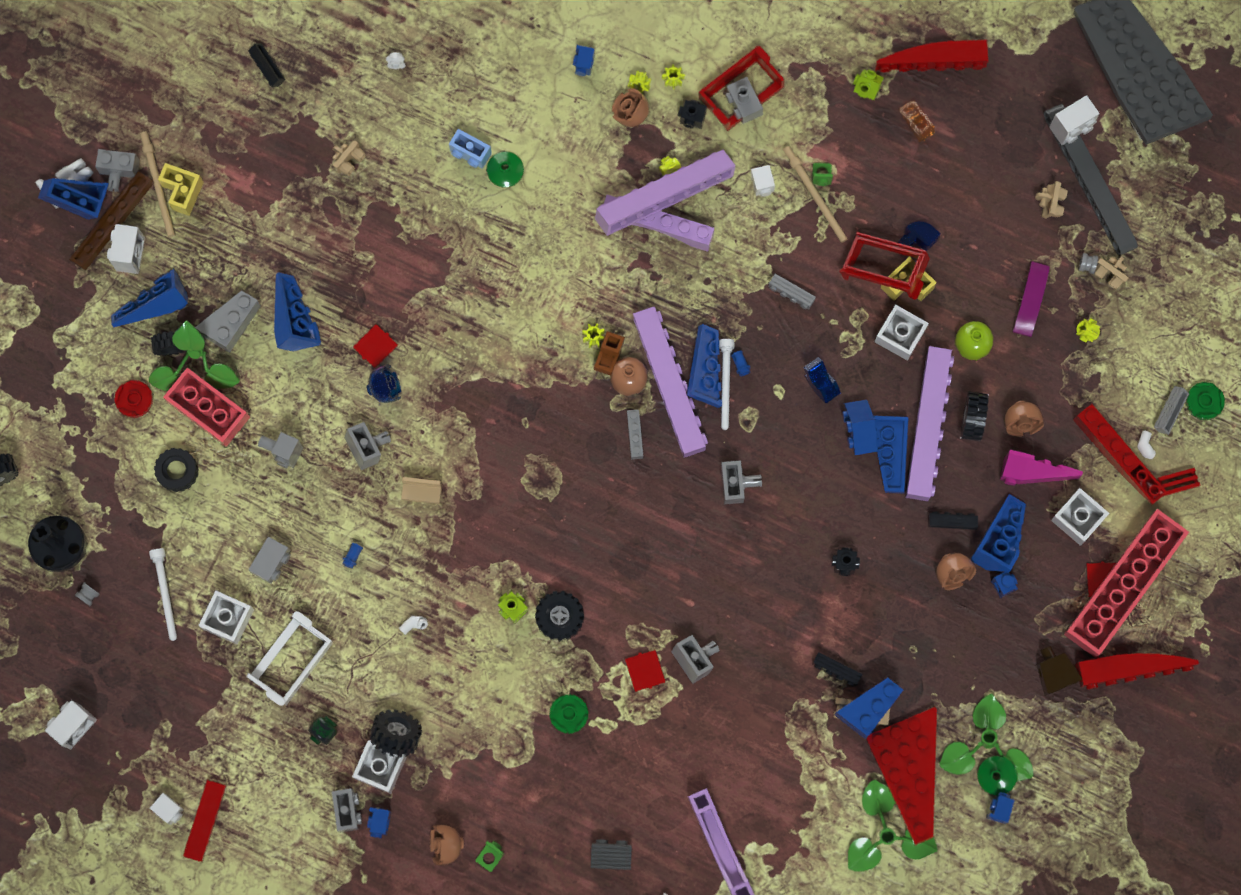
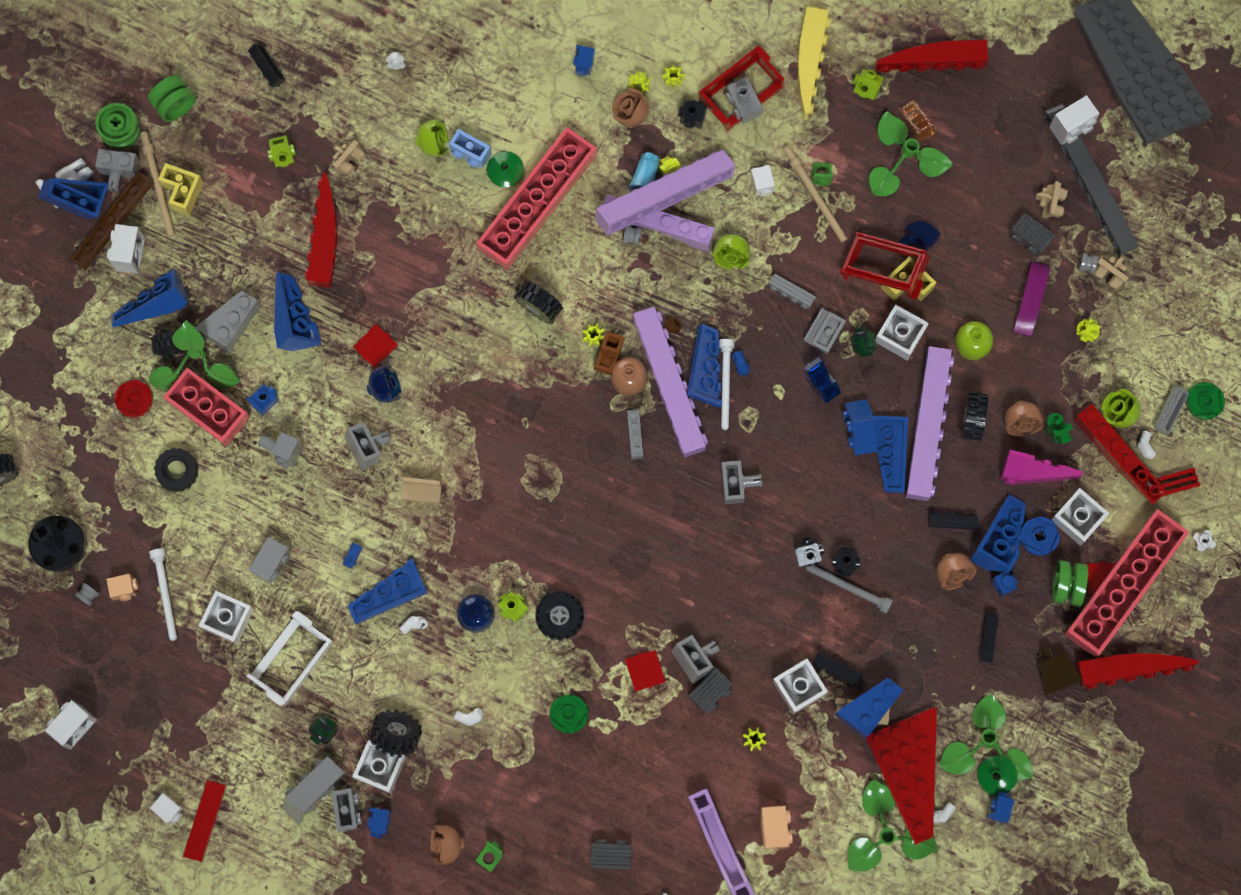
none -> bright green wheel [95,103,141,150]
none -> light nougat brick [107,574,139,601]
none -> bright green wheel [147,75,196,122]
none -> blue brick [247,385,279,416]
none -> lime brick [268,135,296,167]
none -> light grey wedge [282,756,344,824]
none -> red slope [305,173,338,288]
none -> blue wing [348,558,427,624]
none -> lime cylinder [415,119,448,157]
none -> white arm [454,708,483,726]
none -> clear blue cylinder [456,594,495,633]
none -> coral brick [476,127,597,271]
none -> black wheel [514,281,563,324]
none -> light grey wheel [623,225,642,246]
none -> medium azure plant [628,152,659,192]
none -> reddish brown plate [665,316,682,335]
none -> dark grey brick [688,668,733,714]
none -> lime cylinder [712,234,751,270]
none -> neon yellow gear [743,727,767,752]
none -> light nougat brick [760,806,793,850]
none -> white brick [773,659,828,715]
none -> brick [794,537,824,567]
none -> light yellow slope [798,6,831,120]
none -> light grey plate [803,308,846,354]
none -> light grey piece [806,565,893,614]
none -> dark green head [850,328,877,357]
none -> bright green plant [869,111,953,197]
none -> white arm [934,802,956,823]
none -> black piece [979,612,999,663]
none -> dark grey brick [1009,213,1055,256]
none -> blue plate [1020,517,1060,556]
none -> green hips [1044,413,1073,445]
none -> bright green wheel [1052,560,1088,607]
none -> lime cylinder [1101,389,1141,428]
none -> white plate [1193,530,1216,552]

